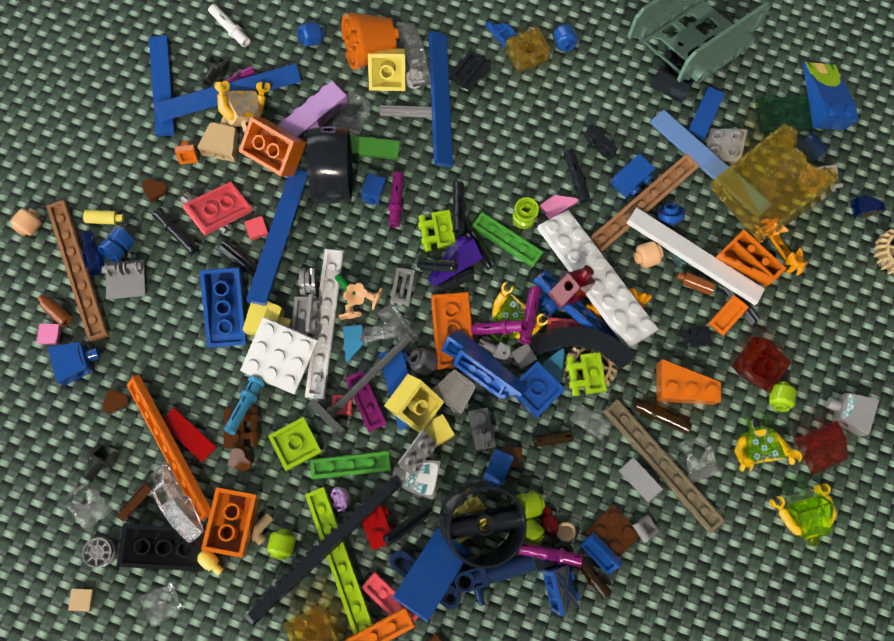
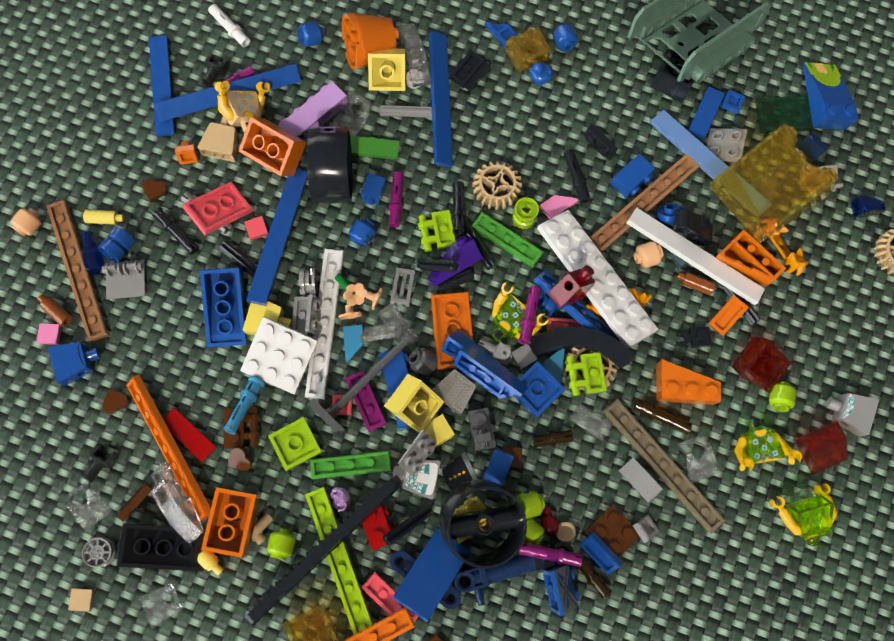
magenta pin [471,319,527,335] -> none
none -> blue head [349,218,377,247]
none -> black sticker [442,452,478,491]
none -> tan gear [472,161,522,210]
none -> blue animal [530,62,553,85]
none -> black beam [673,210,713,246]
none -> blue plate [720,90,745,114]

